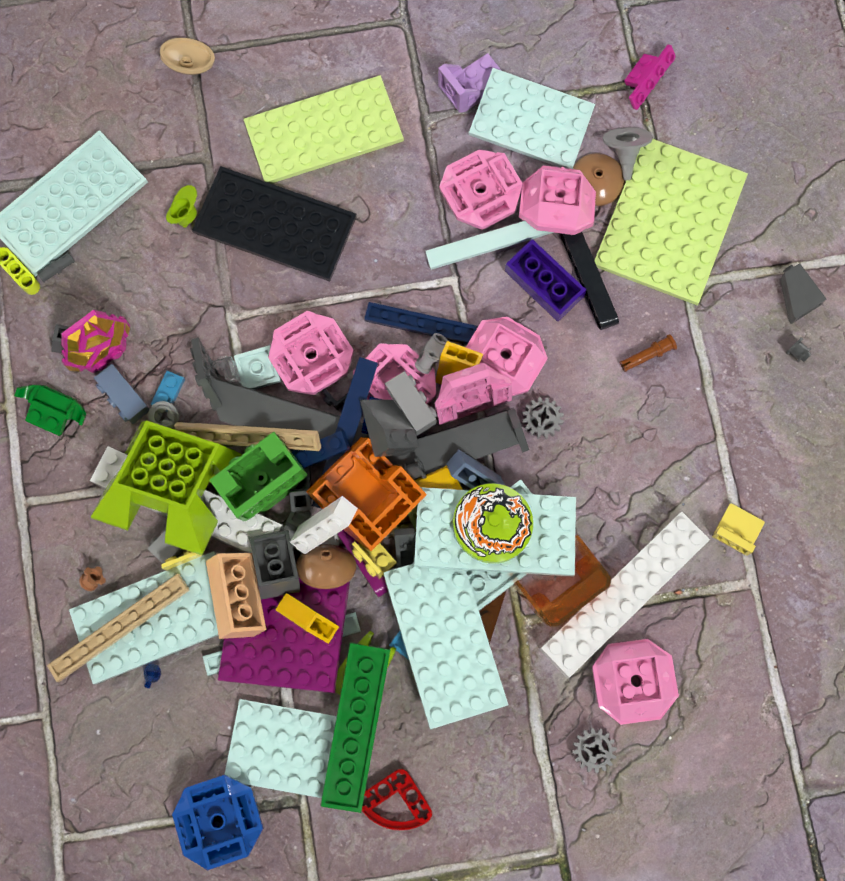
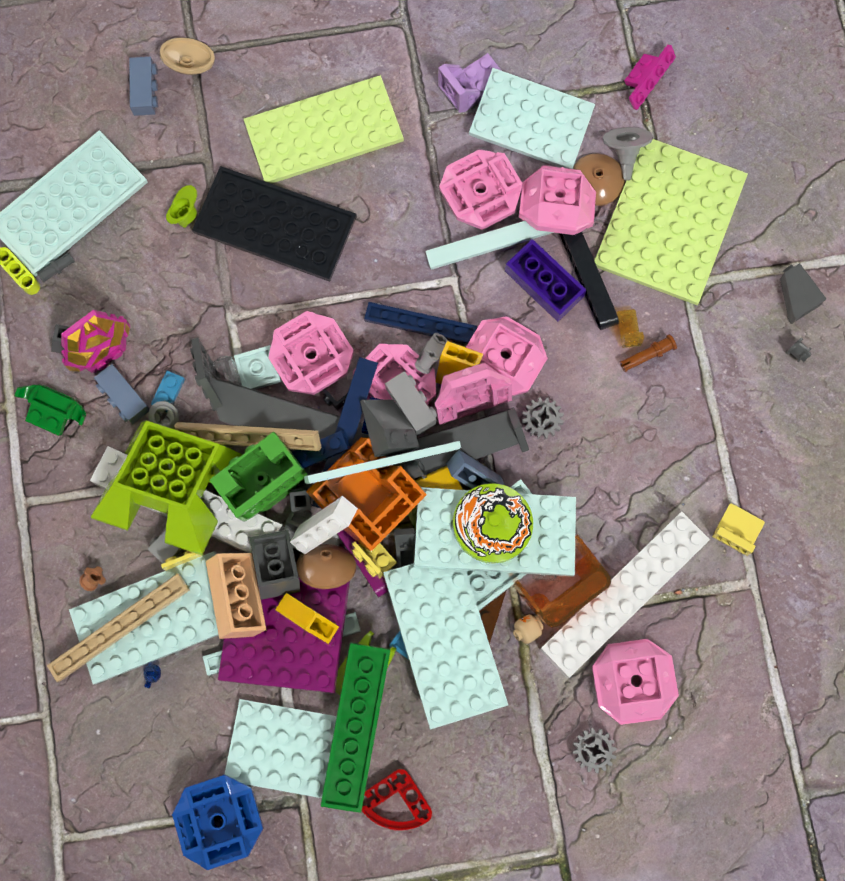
none -> sand blue brick [129,56,158,116]
none -> light aqua tile [304,441,461,484]
none -> tan head [513,614,544,644]
none -> clear yellow bracket [617,309,644,348]

